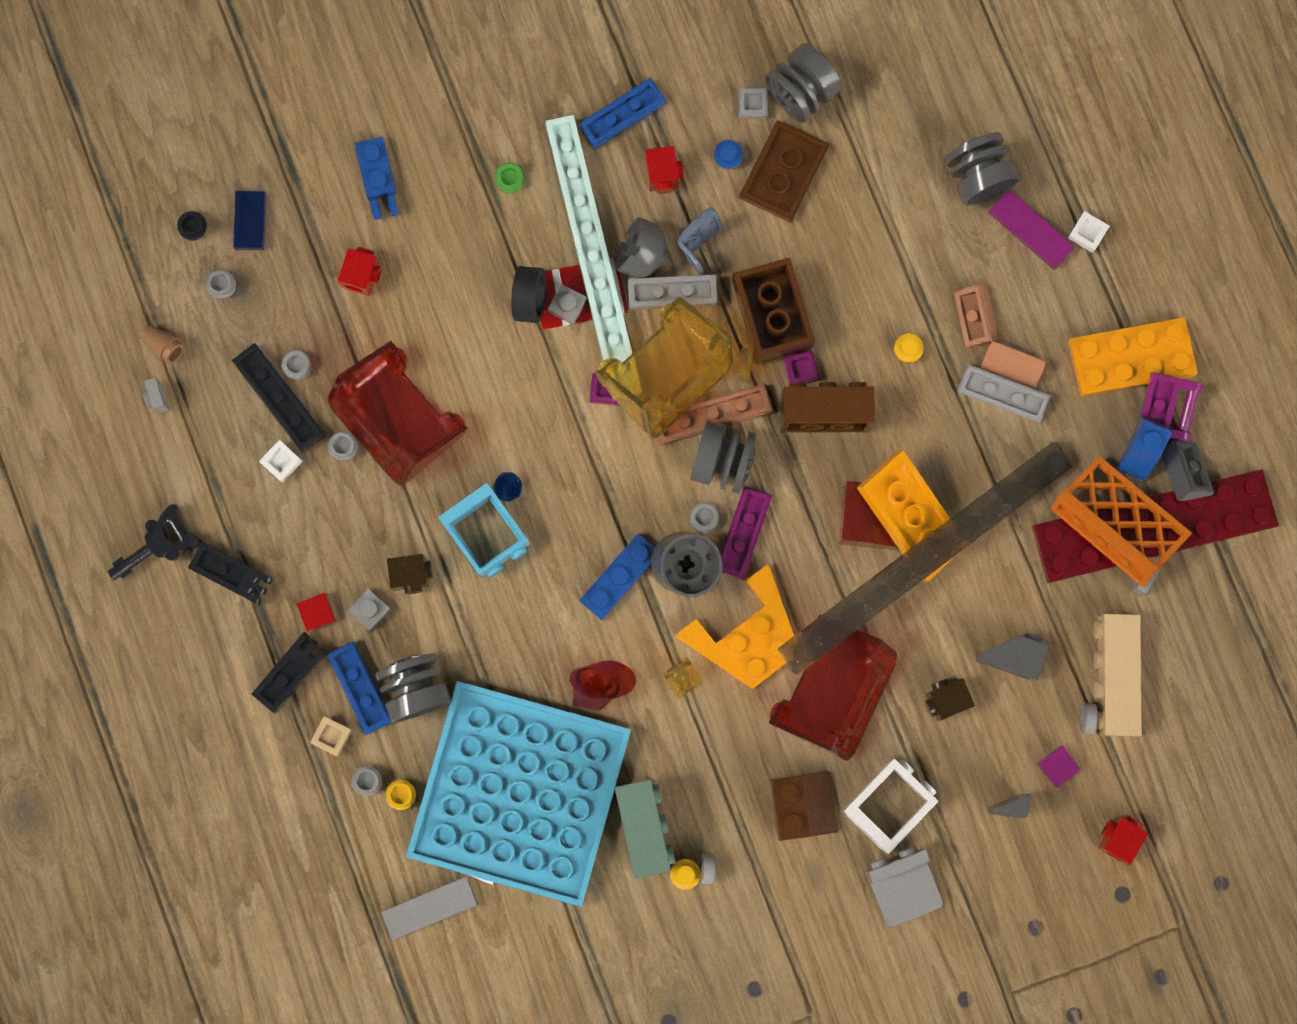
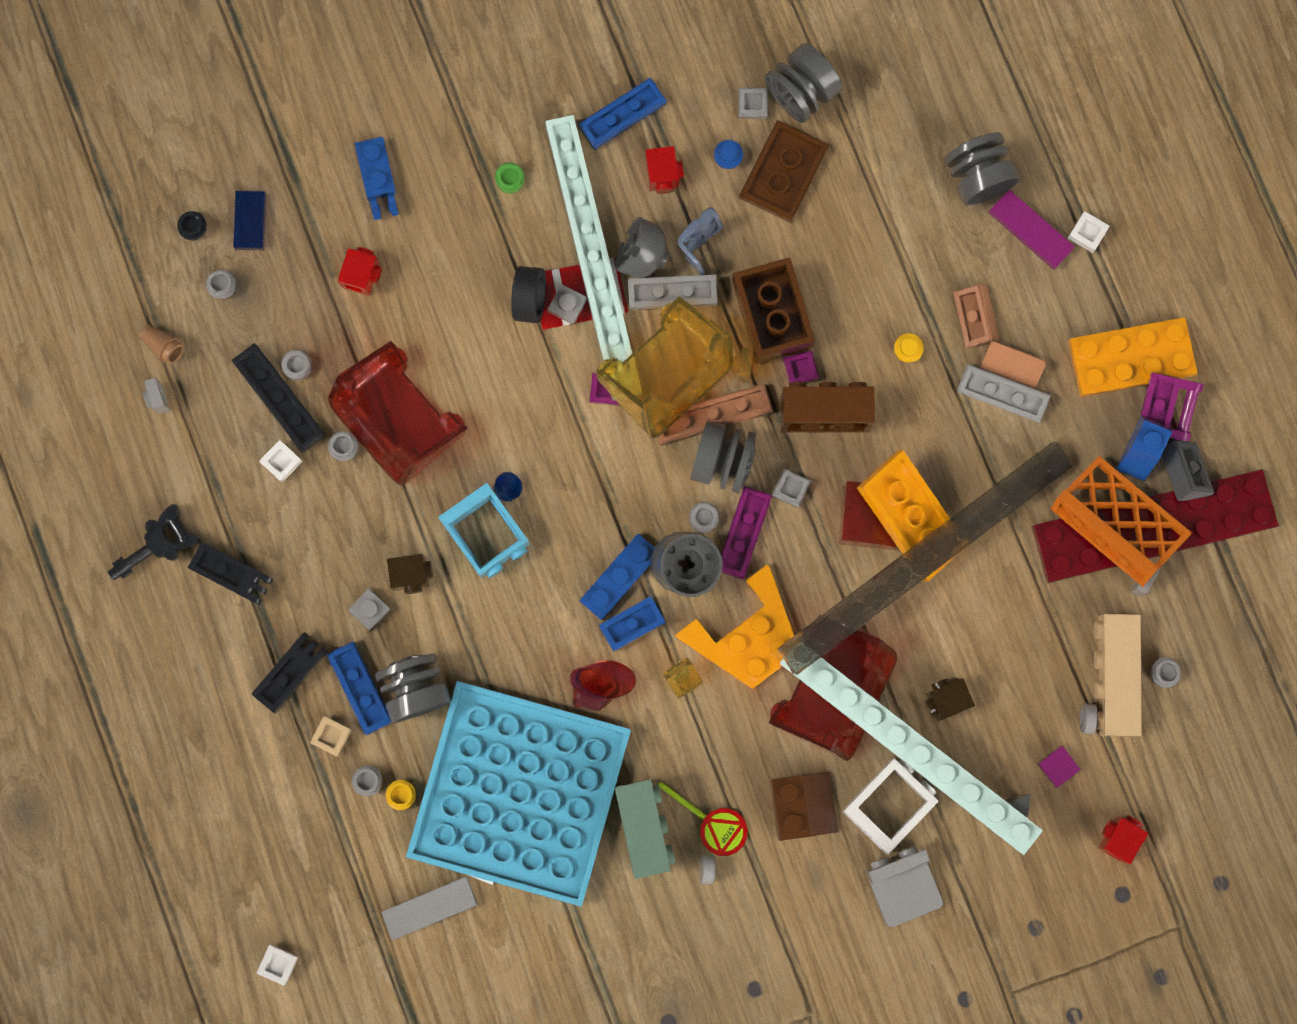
red tile [296,593,336,632] -> none
yellow plate [670,859,701,890] -> none
dark grey slope [976,633,1049,681] -> none
none -> white plate [256,944,299,986]
none -> blue plate [599,596,666,652]
none -> piece [658,782,748,856]
none -> light grey tile [772,468,811,508]
none -> light aqua plate [780,640,1043,856]
none -> light grey plate [1150,658,1181,688]

